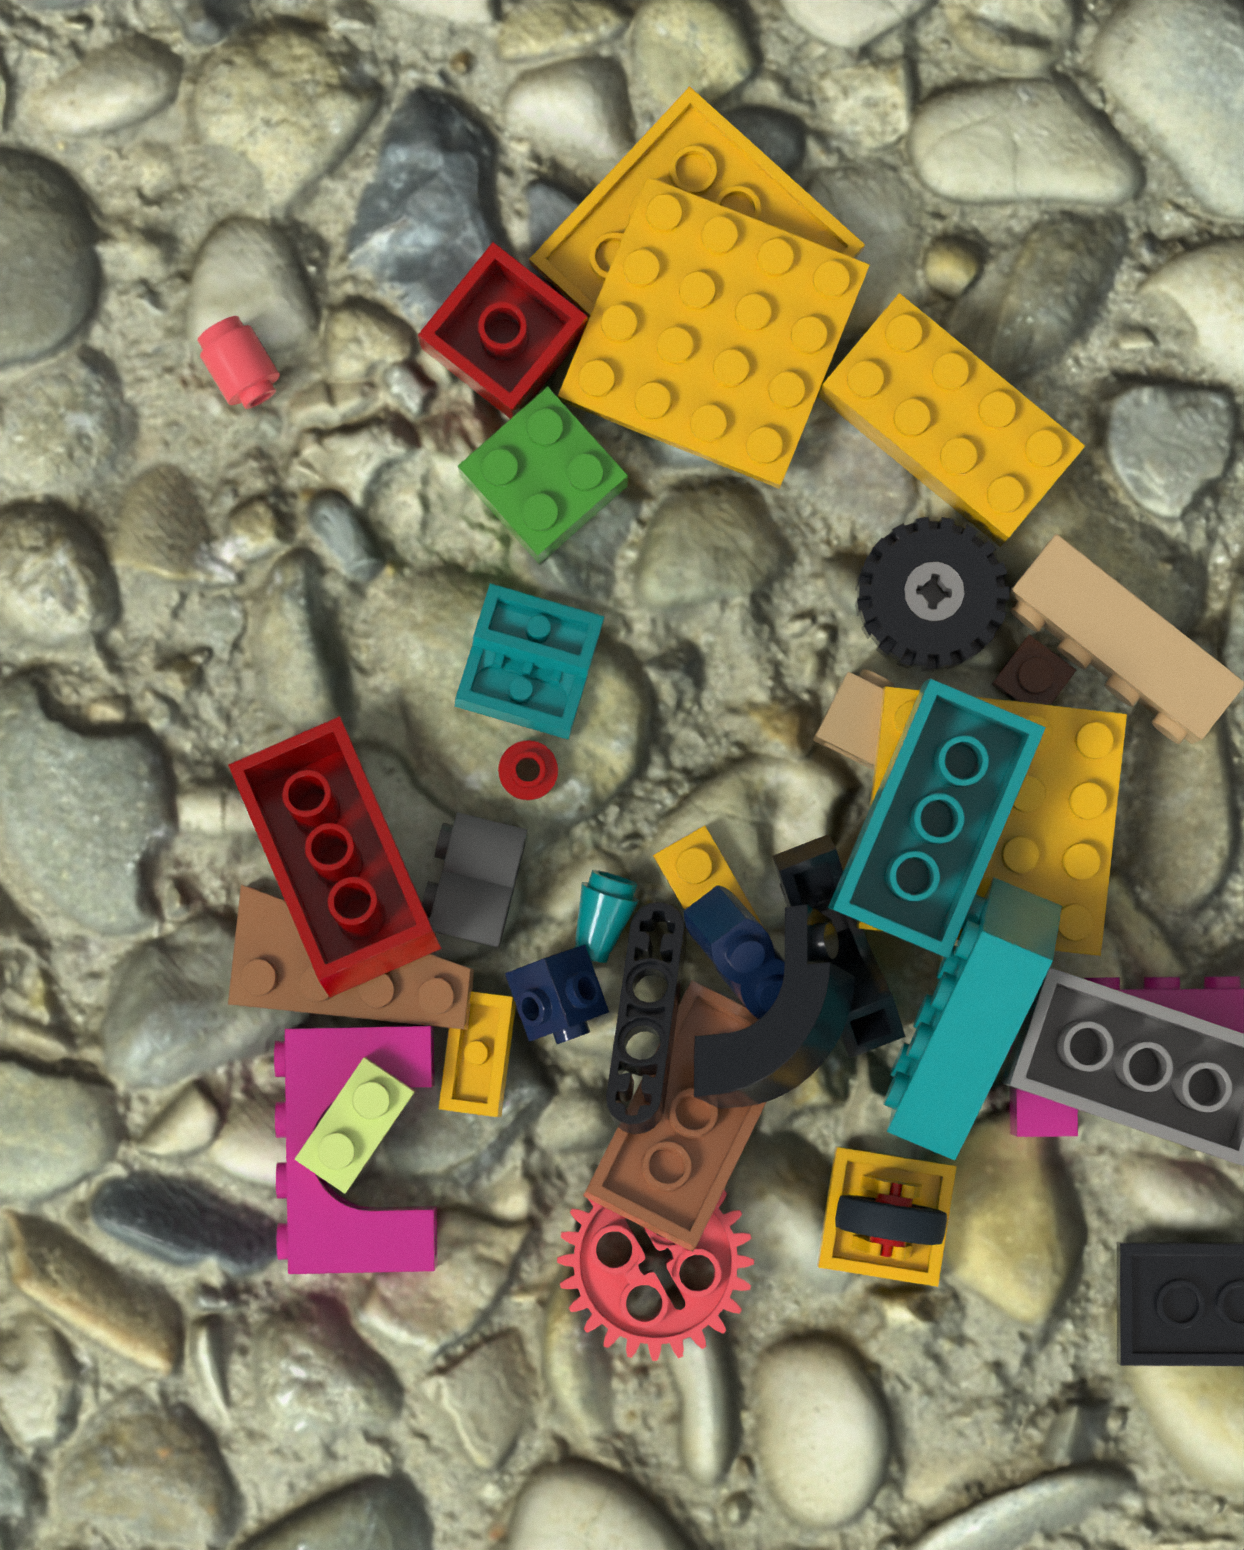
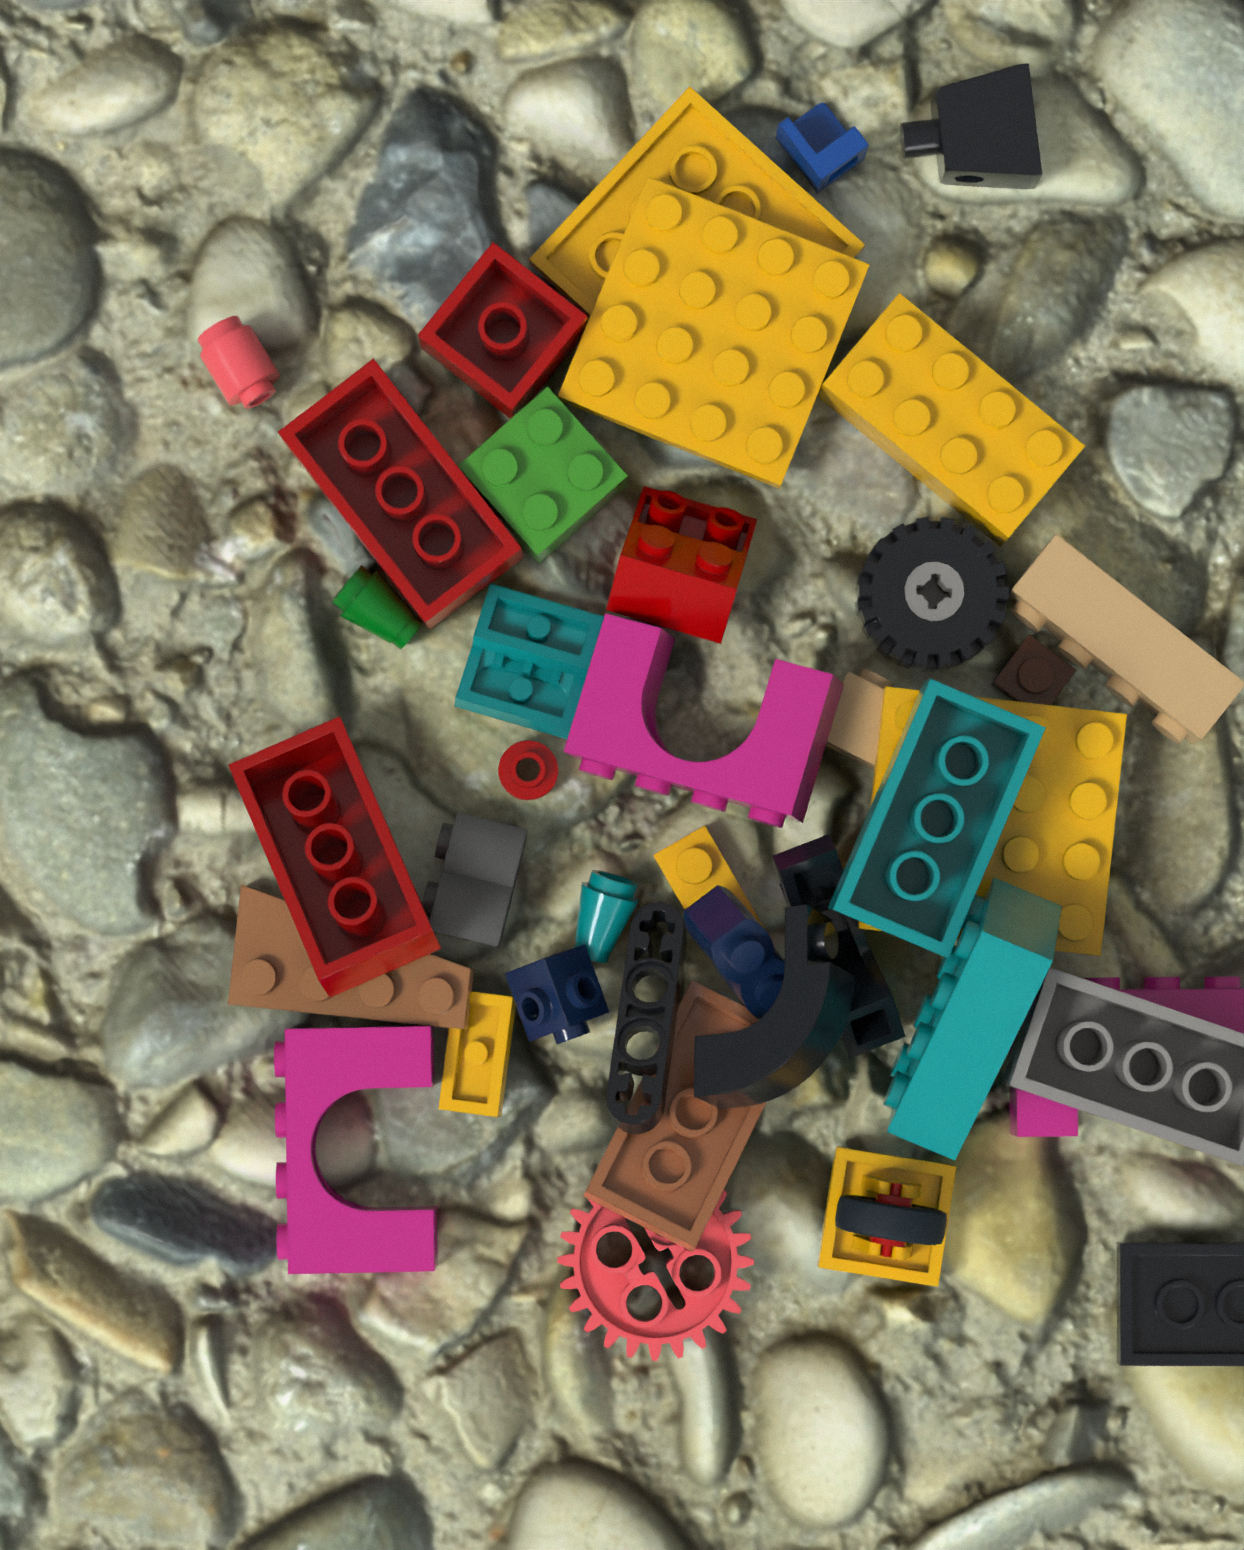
yellowish green plate [294,1057,415,1194] -> none
none -> red brick [278,358,524,630]
none -> green cone [332,565,423,650]
none -> dark pink arch [564,613,844,828]
none -> red slope [606,486,758,644]
none -> blue panel [775,103,869,194]
none -> black torso [900,63,1042,190]

